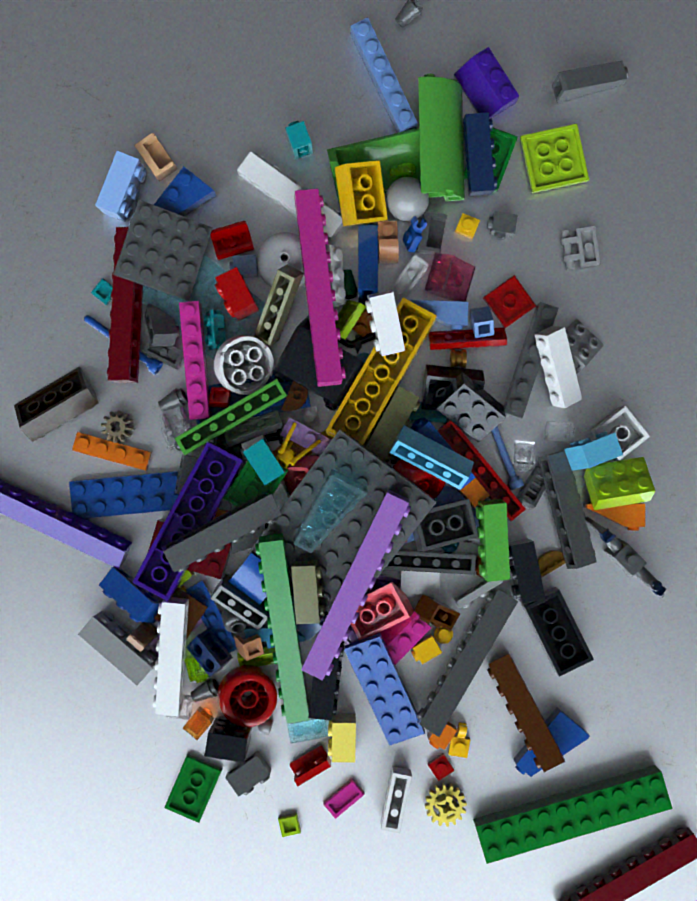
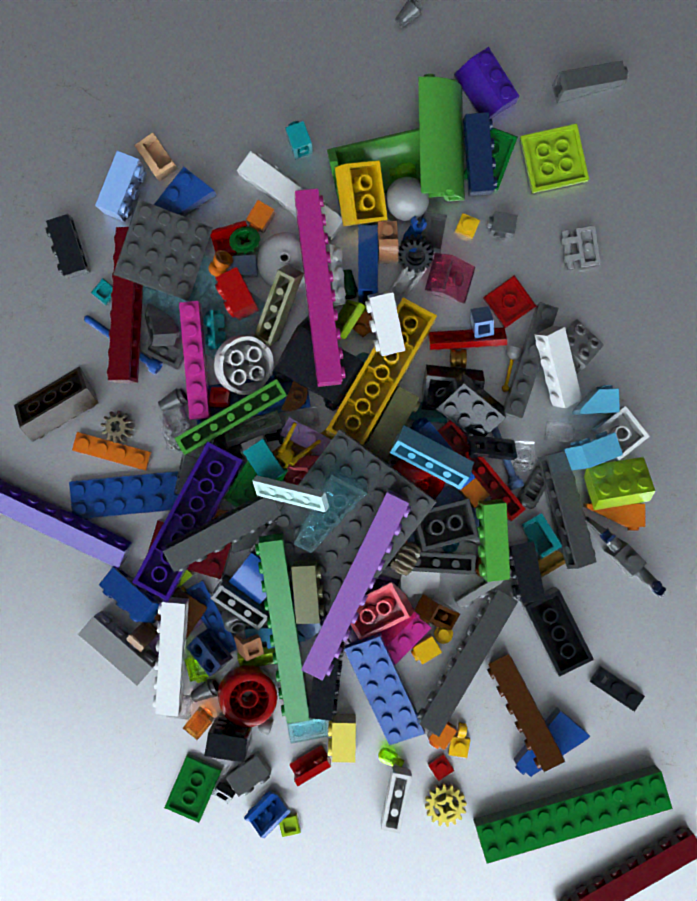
dark pink tile [323,778,365,819] -> none
black piece [338,332,376,354] -> none
medium blue brick [350,18,418,133] -> none
medium blue slope [410,300,468,330] -> none
none -> black brick [45,214,90,279]
none -> orange wheel [208,250,233,277]
none -> black plate [212,782,235,804]
none -> green gear [229,227,261,255]
none -> blue bracket [244,791,291,839]
none -> orange brick [246,200,276,233]
none -> light aqua plate [252,475,329,512]
none -> clear neon green cylinder [378,748,404,767]
none -> dark tan gear [391,542,421,576]
none -> black tyre [398,234,434,273]
none -> black plate [466,435,518,460]
none -> hinge [502,346,522,392]
none -> teal panel [521,513,562,559]
none -> medium azure slope [572,385,620,415]
none -> black plate [590,666,645,712]

